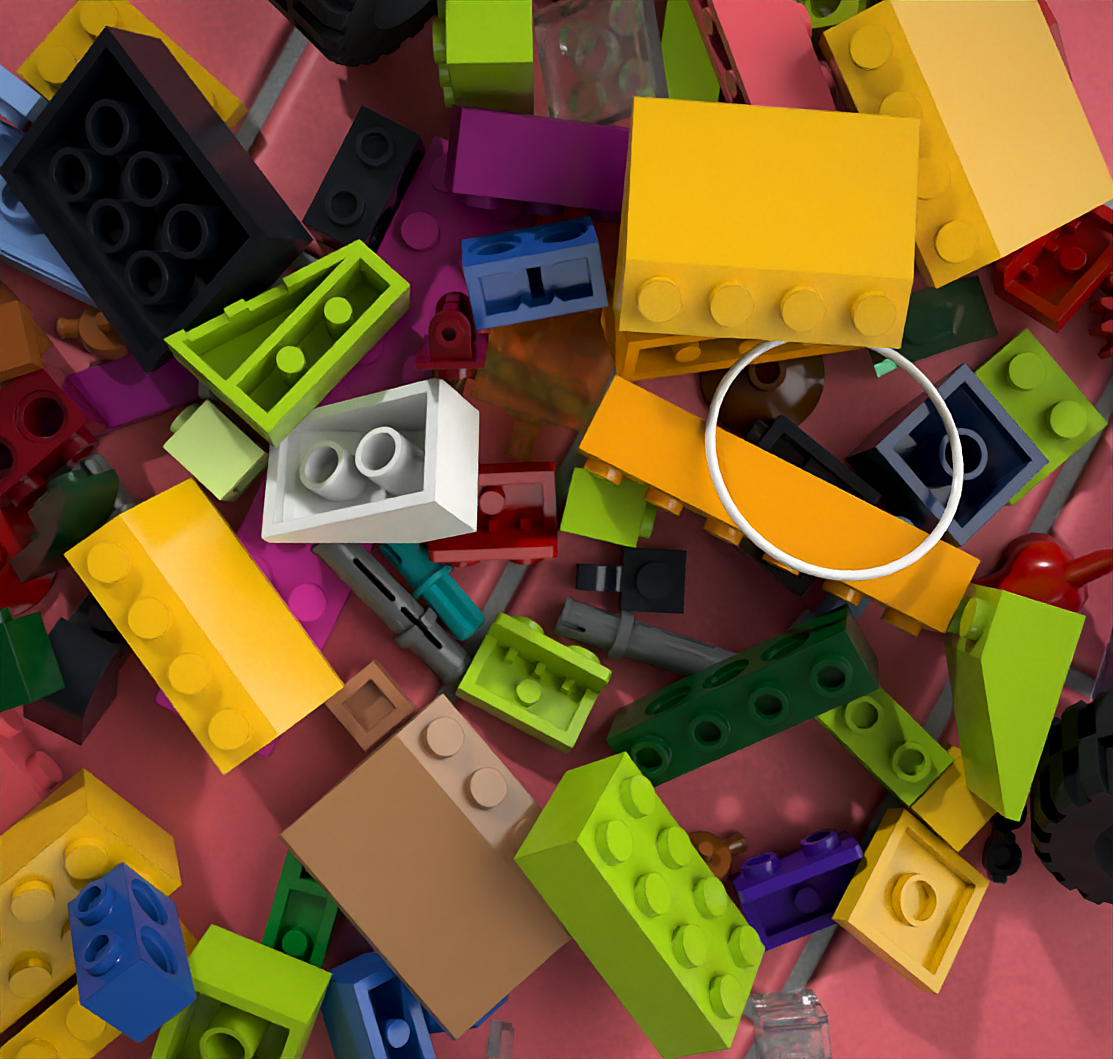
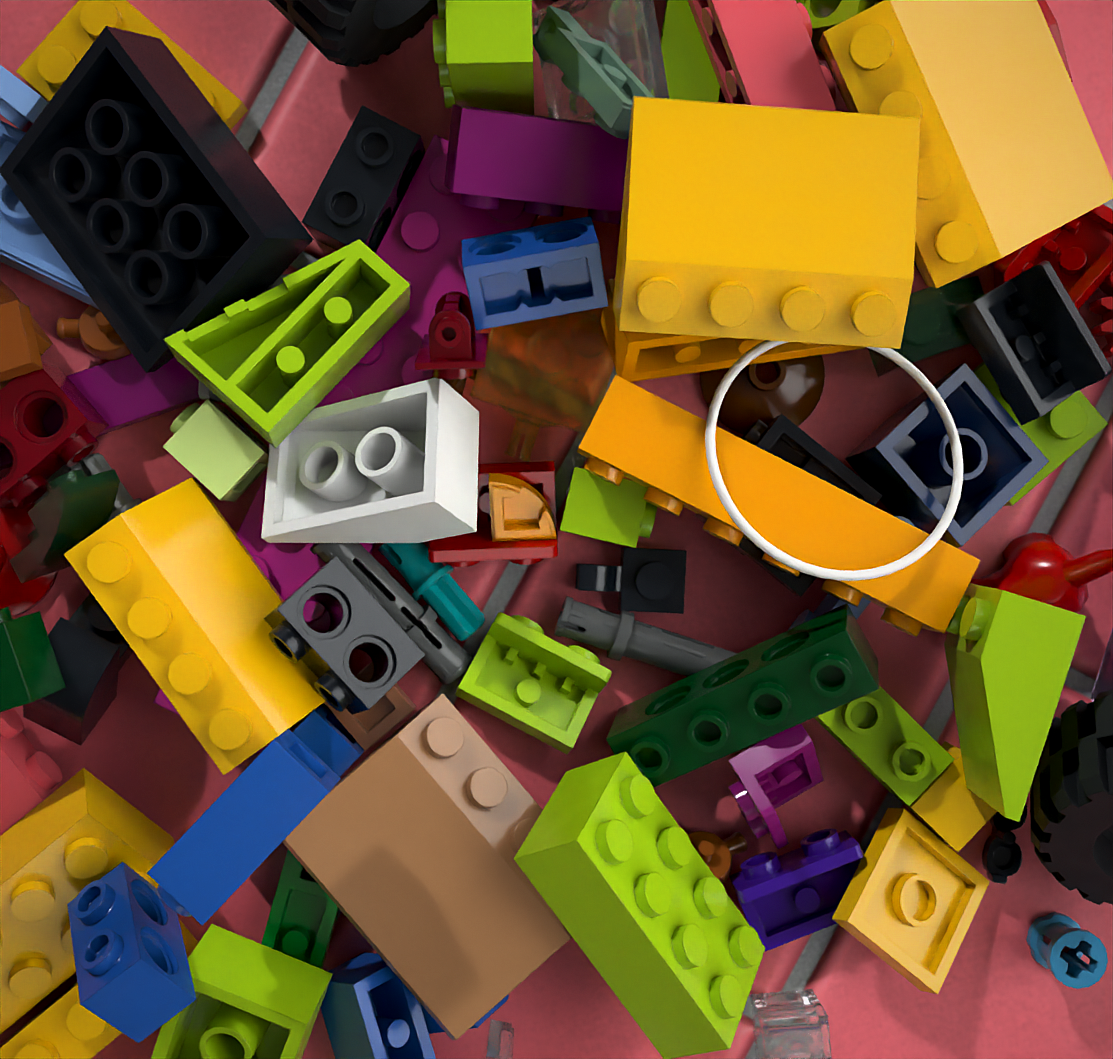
none -> blue arch [147,703,364,926]
none -> brick [264,556,425,715]
none -> light orange tile [489,473,556,541]
none -> sand green hinge [533,5,655,139]
none -> magenta bracket [728,723,824,849]
none -> black bracket [955,260,1112,426]
none -> dark azure bush [1026,912,1108,989]

